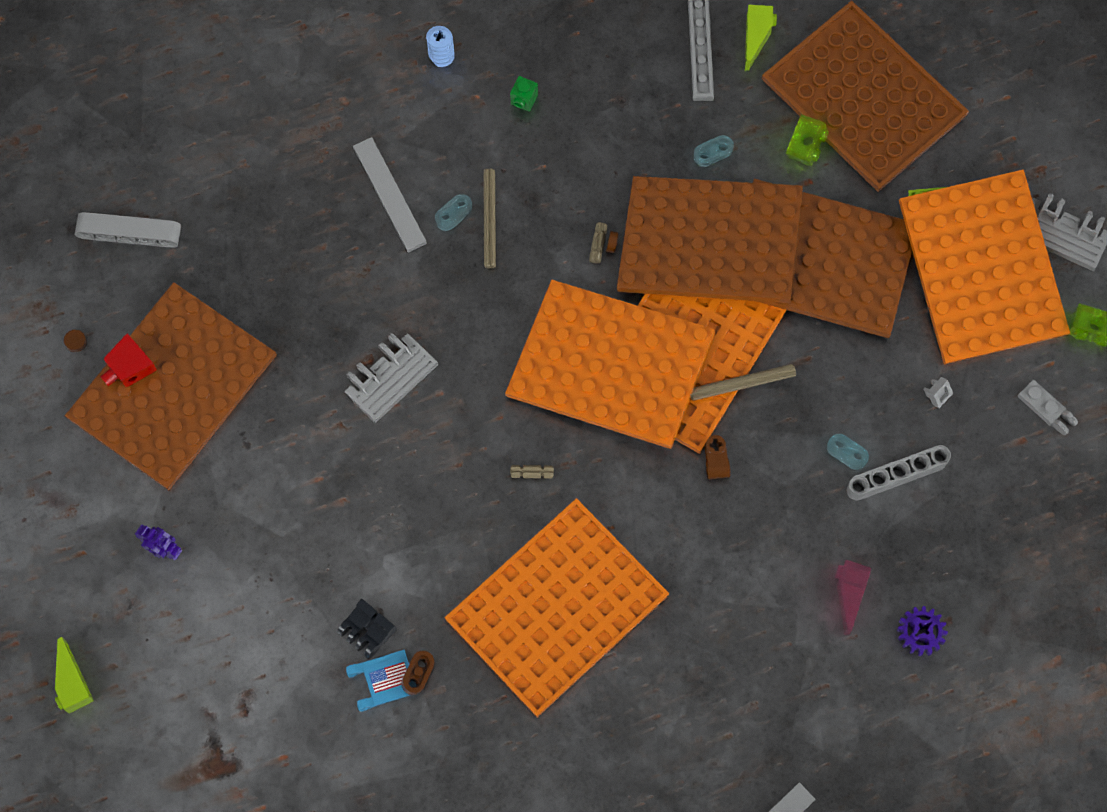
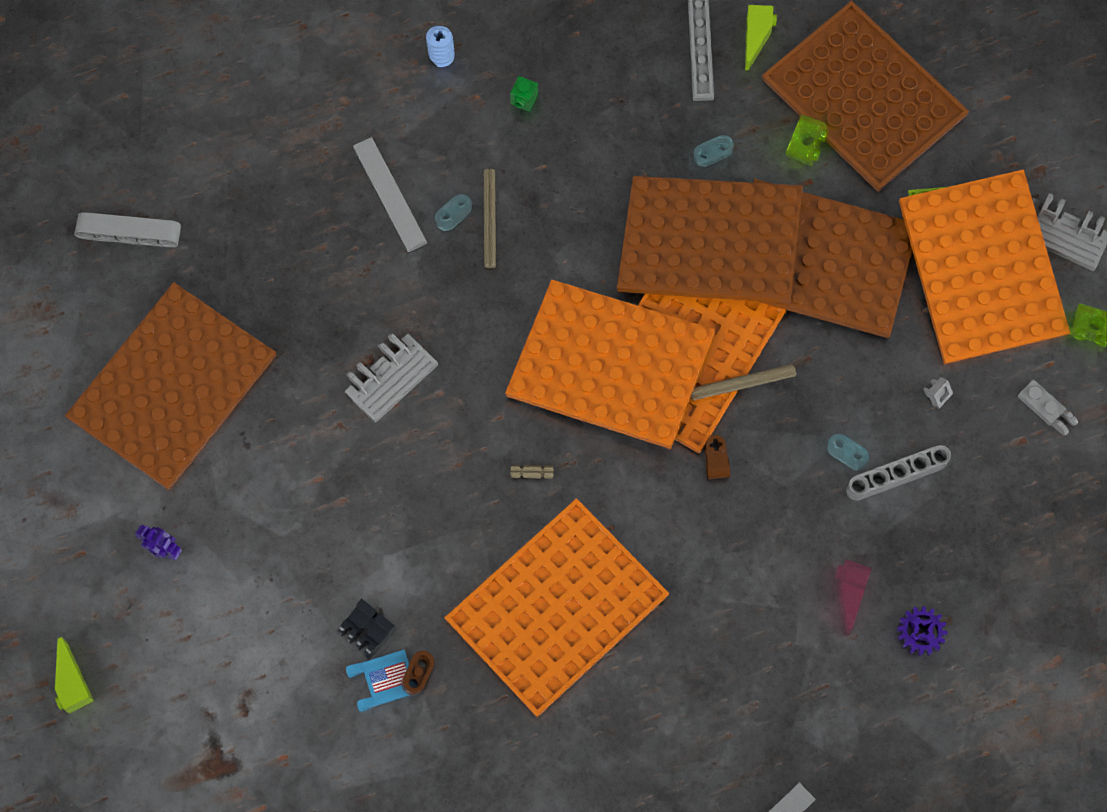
reddish brown tile [64,330,87,352] -> none
red torso [100,333,157,387] -> none
dark tan axle [589,222,607,264] -> none
reddish brown tile [606,231,619,253] -> none

